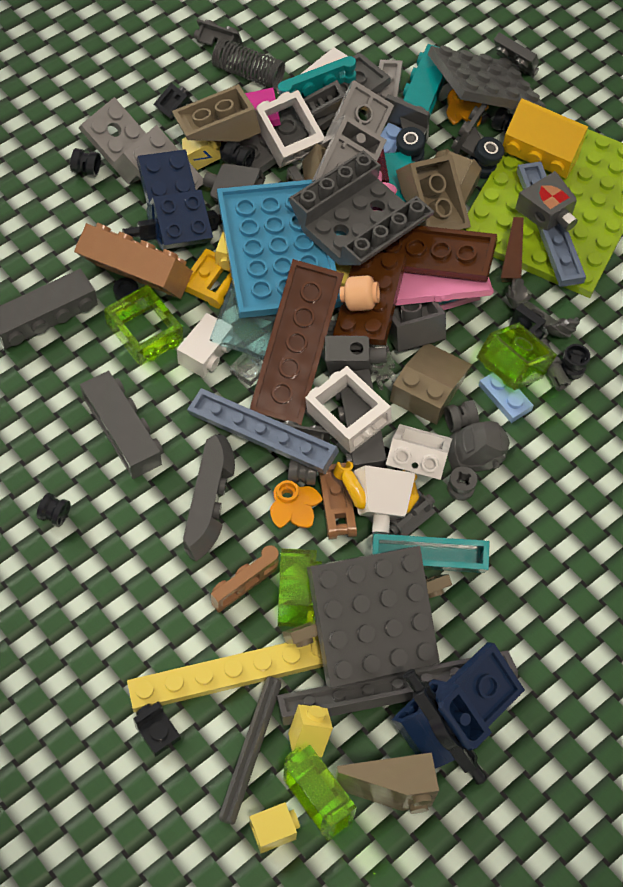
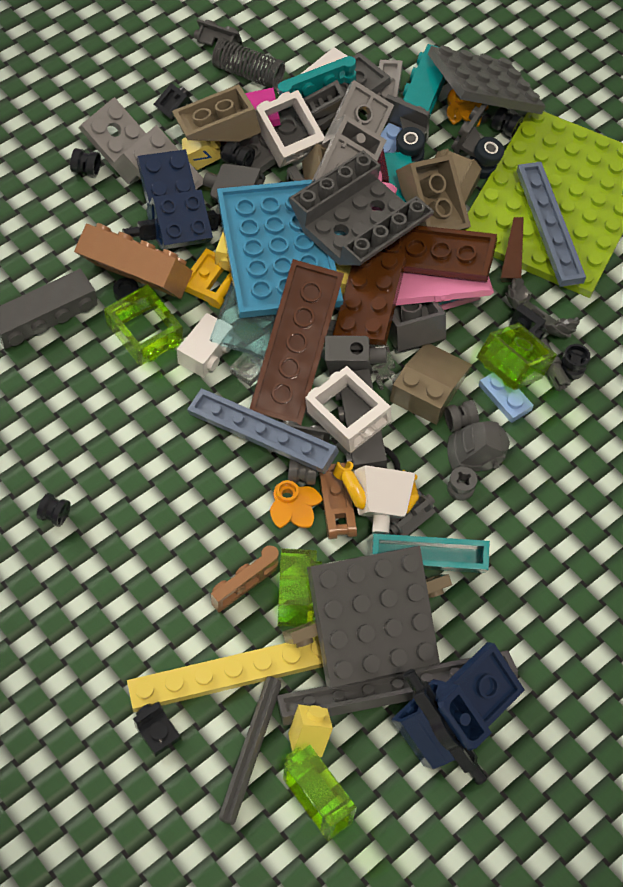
dark grey brick [80,370,163,479] -> none
dark grey brick [183,434,235,561] -> none
light yellow brick [249,802,300,853] -> none
dark tan slope [334,753,439,814] -> none
light nougat head [340,276,380,311] -> none
white window [386,424,452,480] -> none
dark grey plate [494,32,539,76] -> none
yellow slope [503,98,588,179] -> none
dark grey torso [515,171,578,231] -> none

